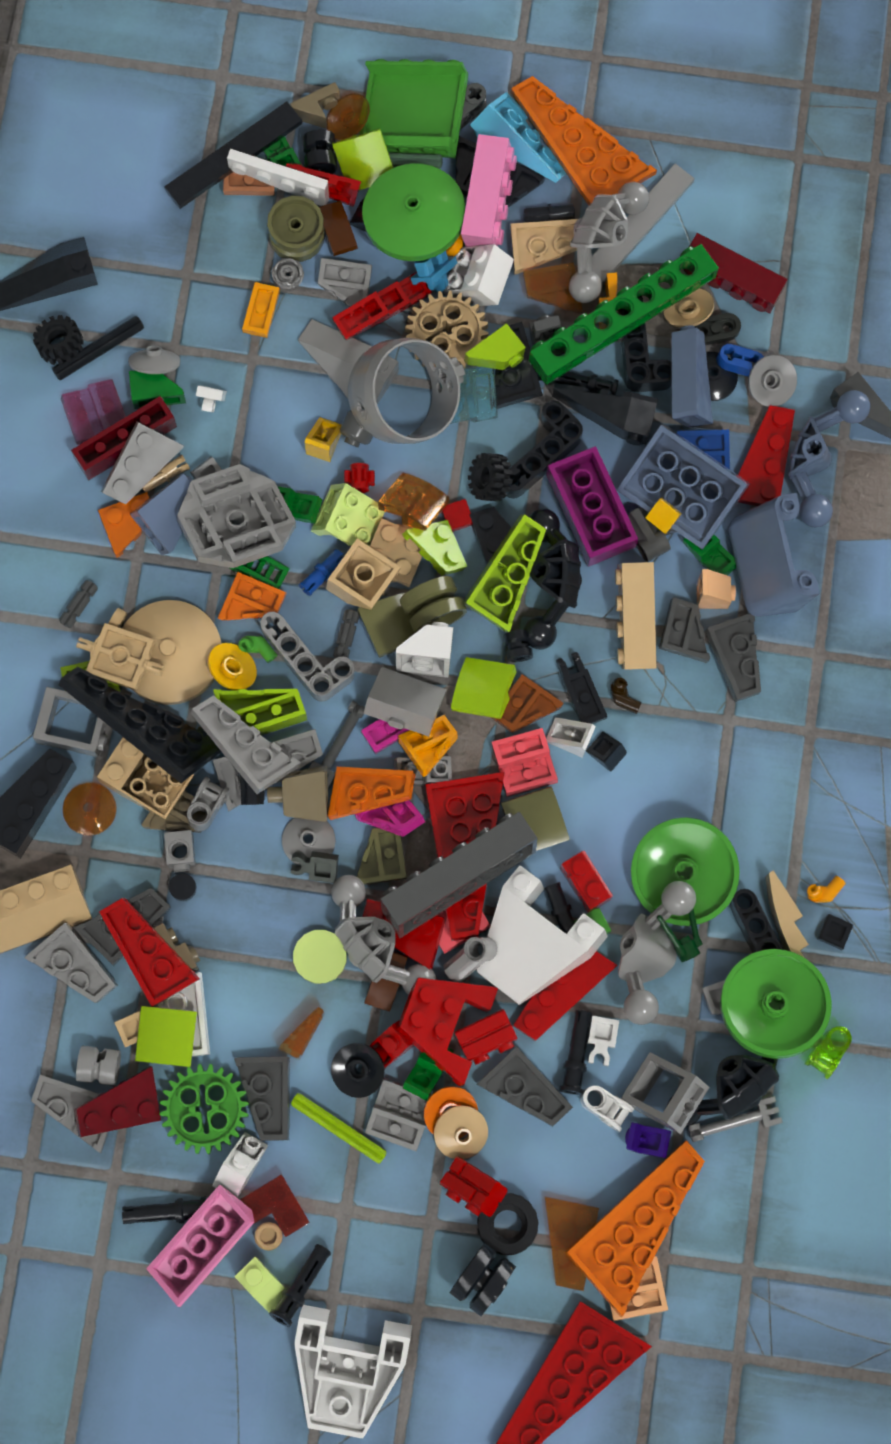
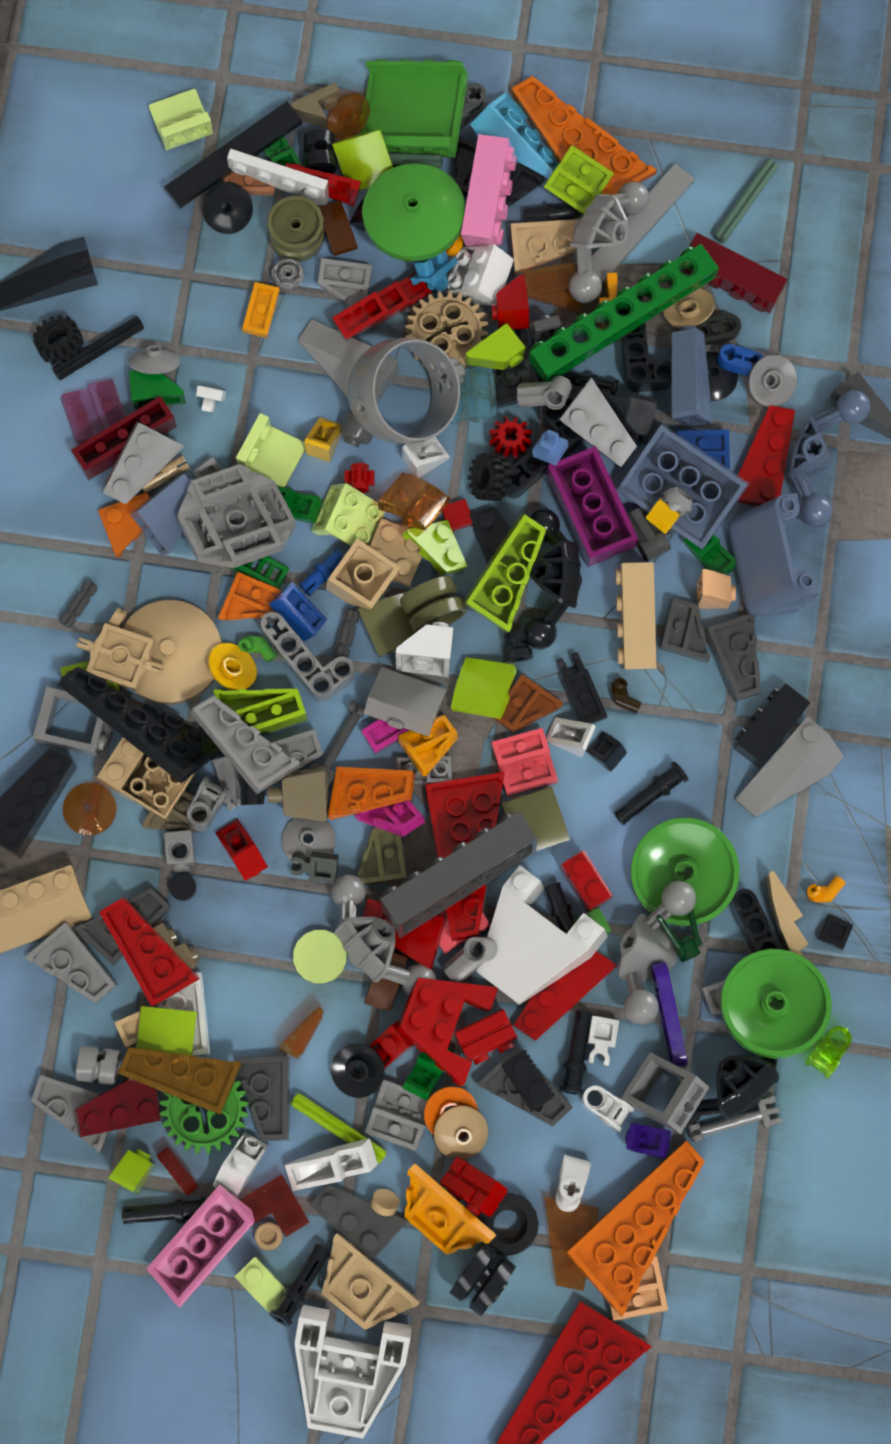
none -> lime slope [109,1148,155,1194]
none -> pearl gold wing [118,1047,242,1115]
none -> yellowish green bracket [149,89,213,150]
none -> clear red beam [156,1146,199,1196]
none -> black dish [202,182,253,234]
none -> red slope [215,819,268,881]
none -> yellowish green bracket [236,413,305,487]
none -> blue slope [269,582,327,641]
none -> white slope [284,1138,378,1191]
none -> dark grey wing [310,1184,408,1260]
none -> tan wing [322,1233,421,1330]
none -> tan tile [370,1189,400,1216]
none -> white slope [402,437,450,479]
none -> light orange wing [404,1164,496,1255]
none -> red gear [489,416,532,460]
none -> red slope [491,275,529,329]
none -> black brick [502,1050,555,1112]
none -> light grey piece [517,376,572,410]
none -> medium blue tile [532,430,568,466]
none -> lime slope [544,145,614,214]
none -> white piece [555,1155,591,1212]
none -> light grey wing [559,377,637,467]
none -> black pin [613,761,689,826]
none -> dark purple beam [651,962,688,1067]
none -> light grey plate [662,487,693,516]
none -> sand green axle [714,159,778,243]
none -> black brick [734,683,811,768]
none -> light grey wedge [735,717,844,817]

